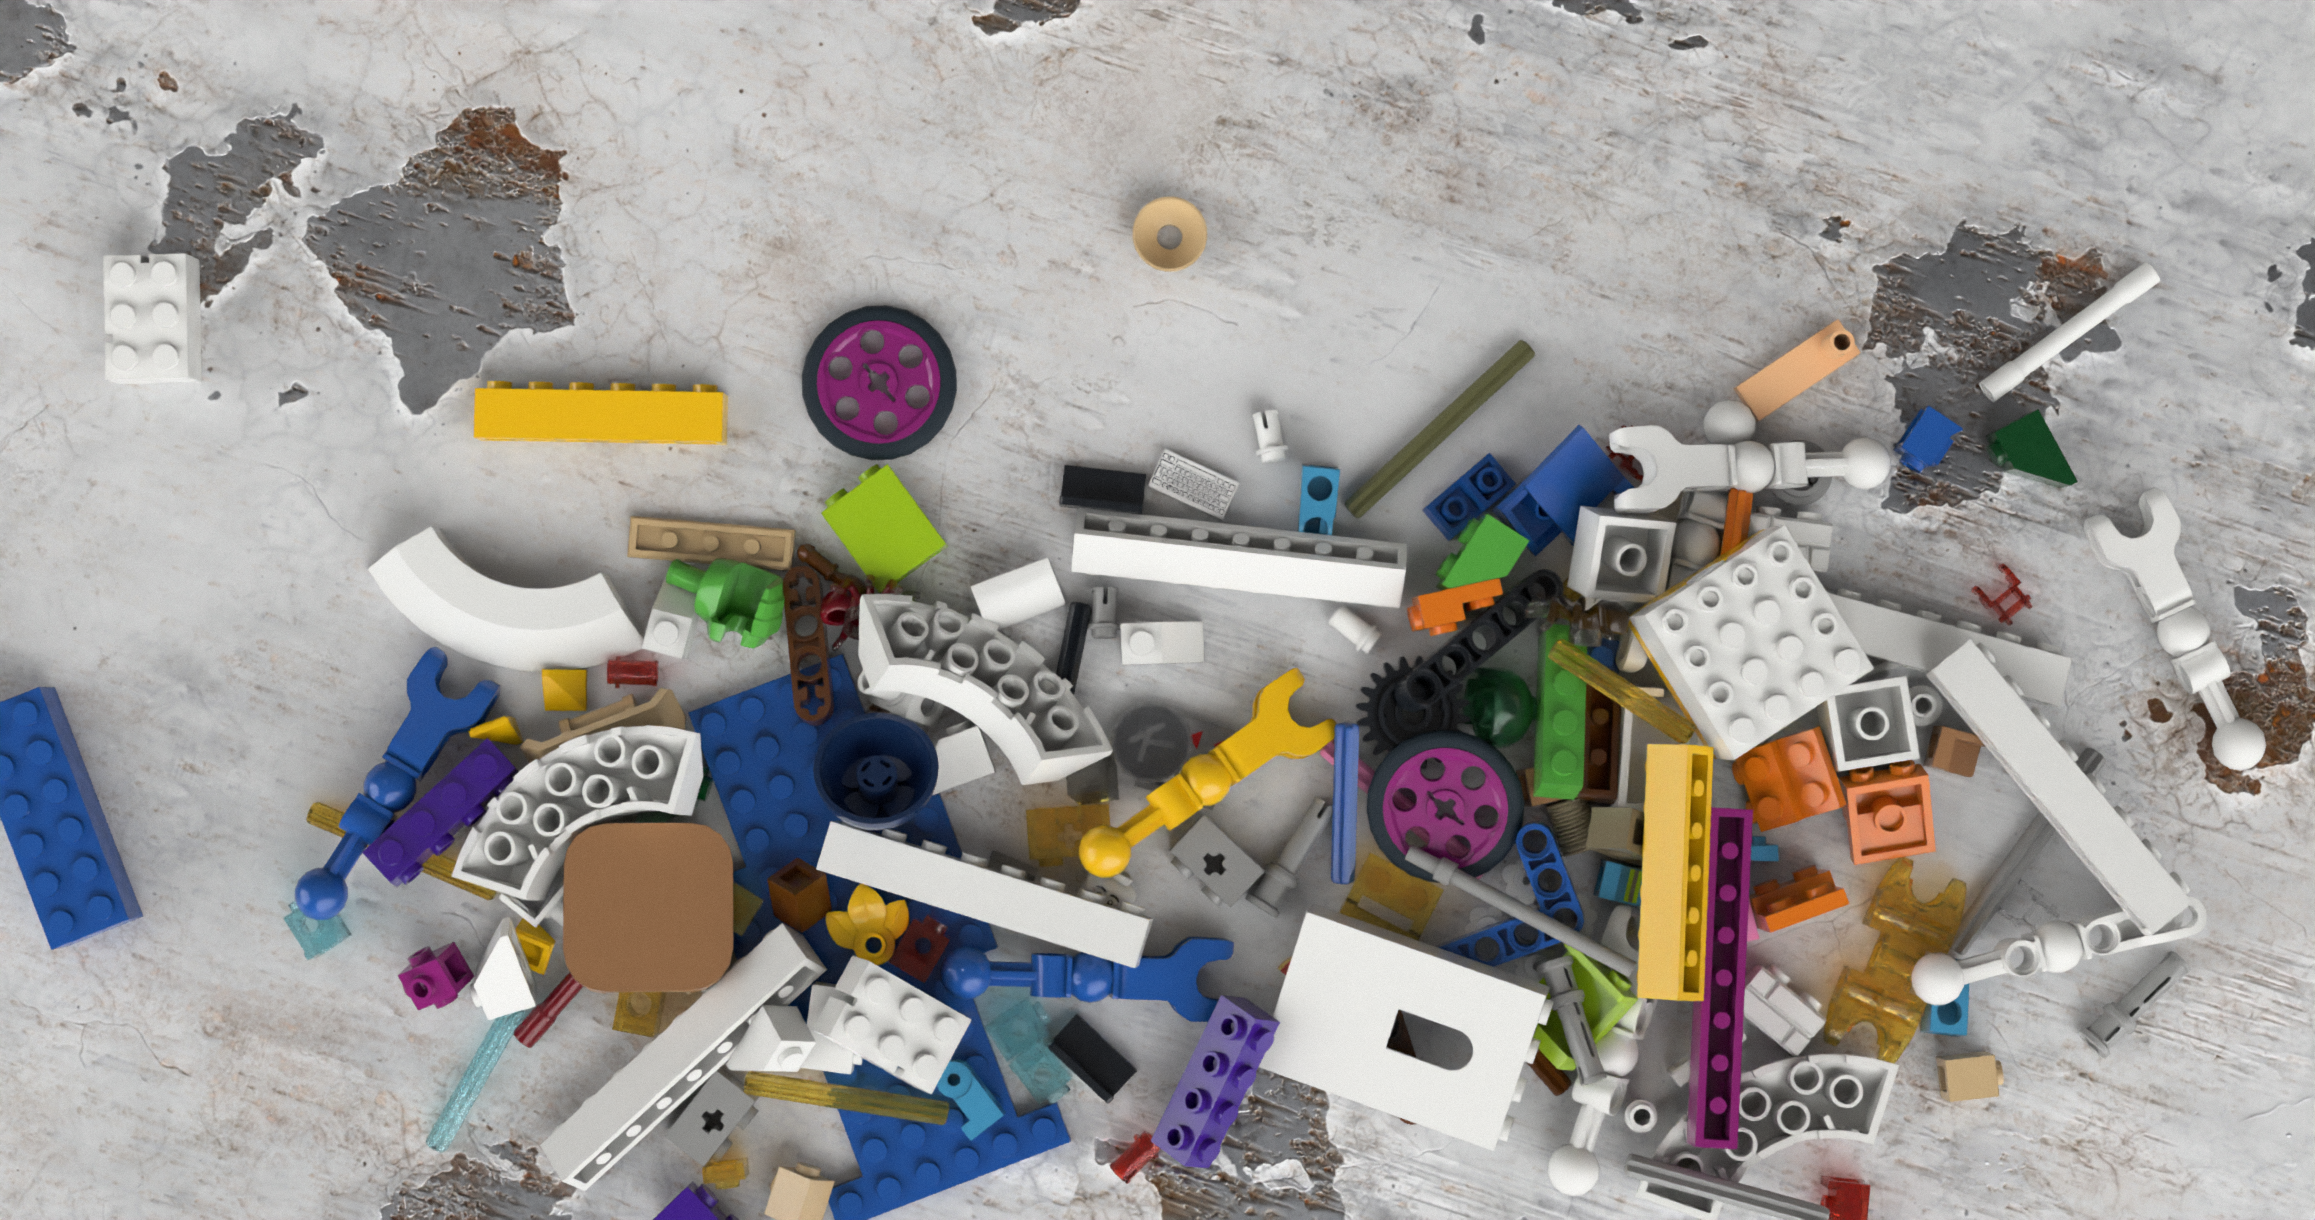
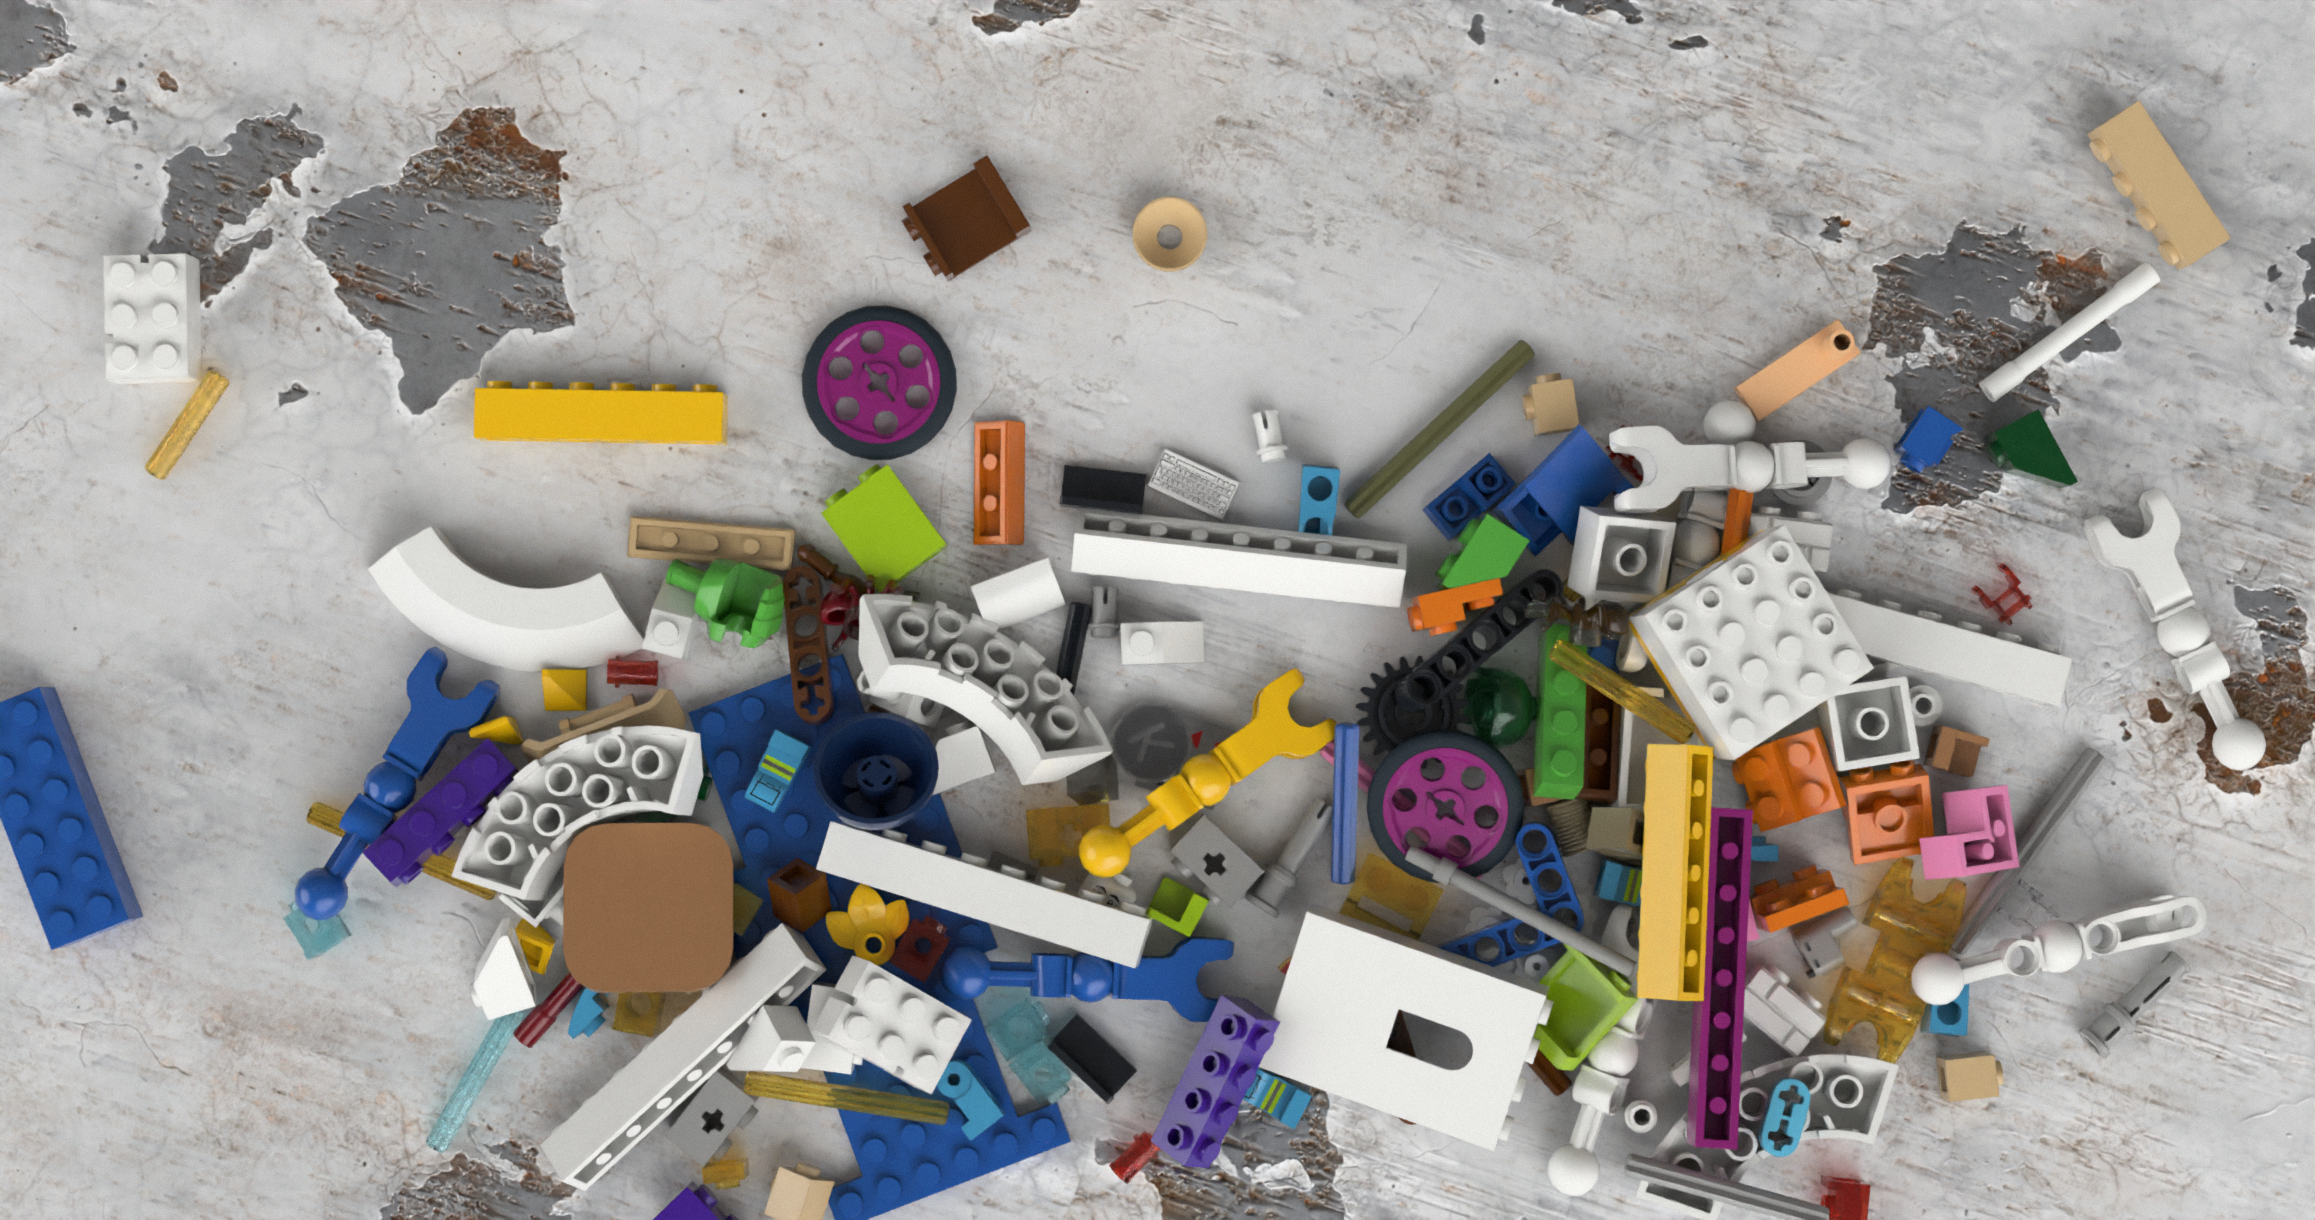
magenta brick [398,942,475,1011] -> none
white pin [1328,604,1382,654] -> none
light grey pin [1537,956,1607,1086] -> none
white brick [1926,639,2193,936] -> none
none -> clear yellow axle [145,370,229,480]
none -> dark azure slope [568,988,610,1039]
none -> dark azure leg [744,729,813,813]
none -> reddish brown panel [901,155,1031,282]
none -> orange slope [973,420,1025,545]
none -> lime panel [1146,877,1209,938]
none -> dark azure leg [1243,1067,1312,1129]
none -> tan brick [1522,373,1580,437]
none -> medium azure beam [1758,1077,1810,1157]
none -> light grey piece [1791,906,1858,979]
none -> bright pink brick [1919,785,2019,880]
none -> tan brick [2087,101,2231,270]

